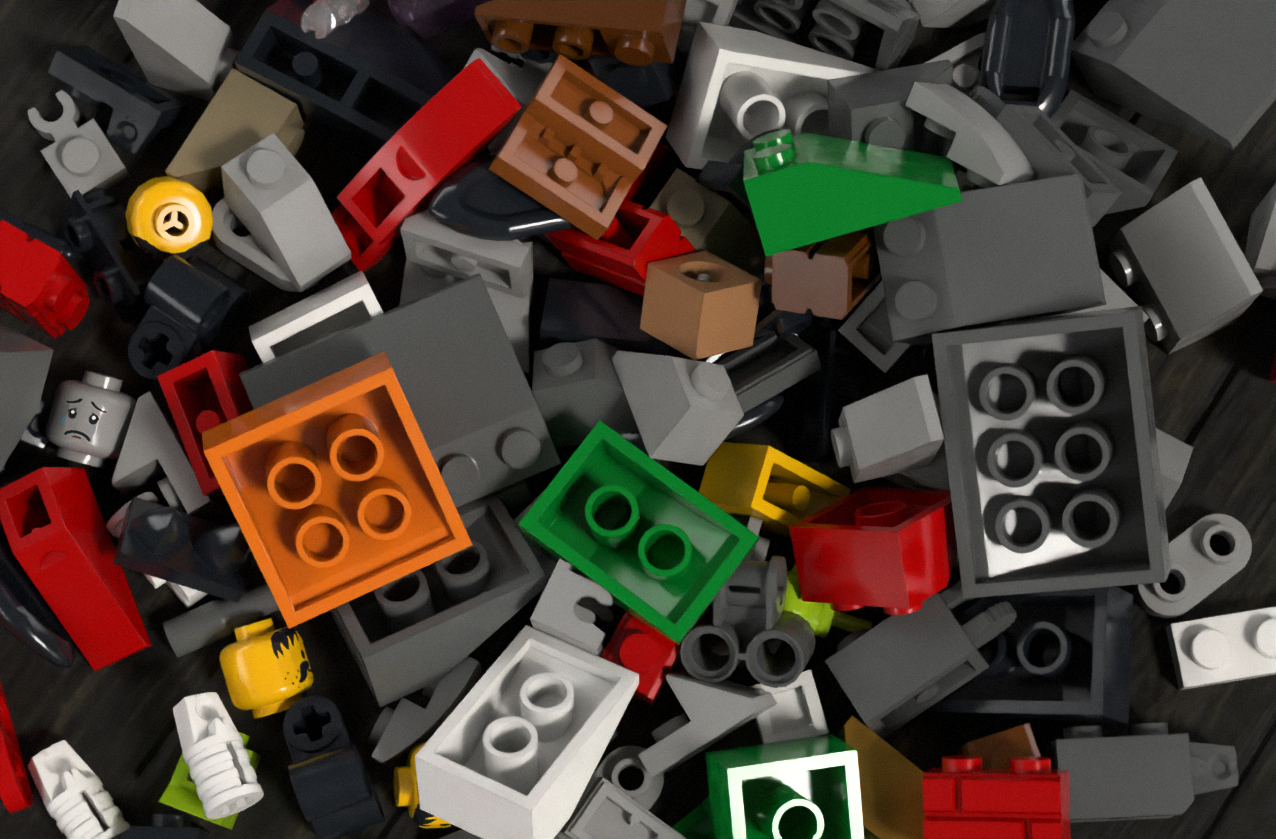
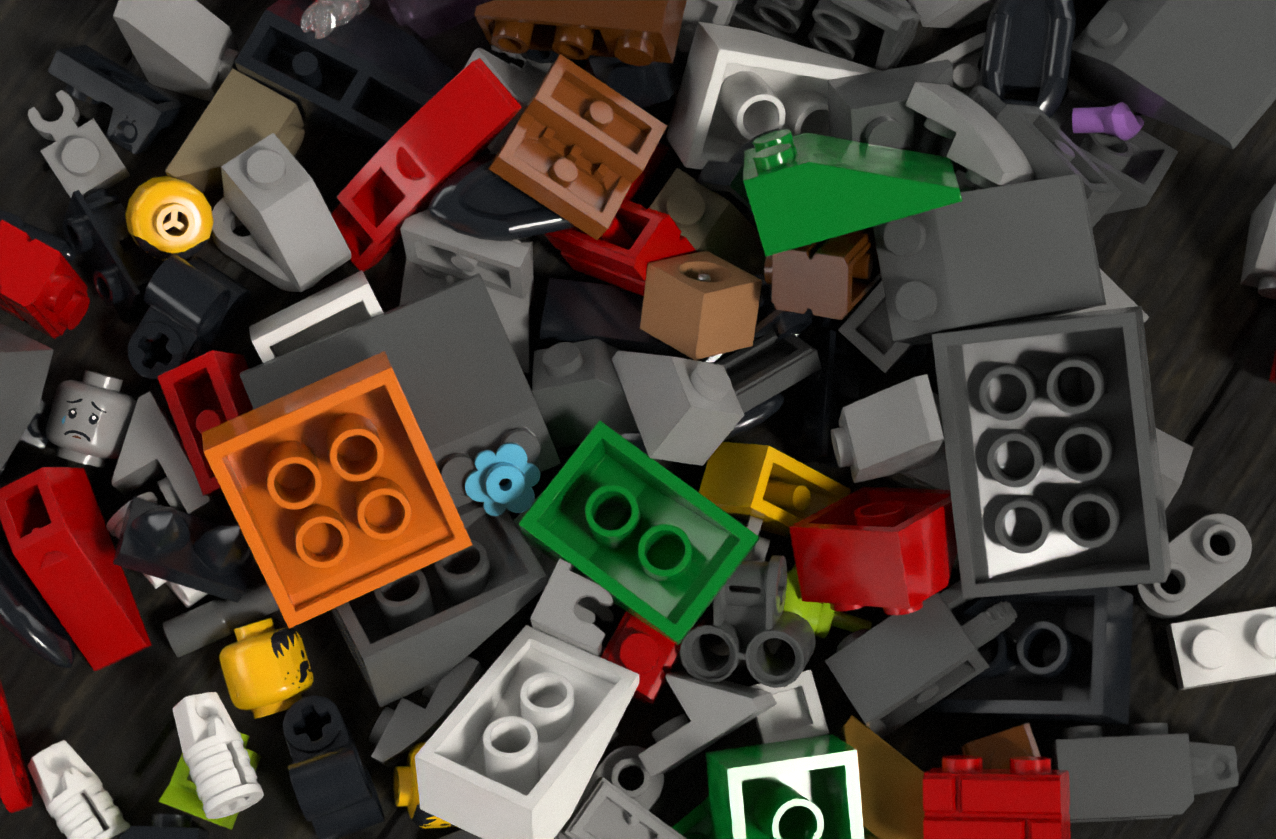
light grey slope [1109,178,1263,355] -> none
none -> medium azure plant [464,442,540,516]
none -> medium lavender bar [1072,102,1144,141]

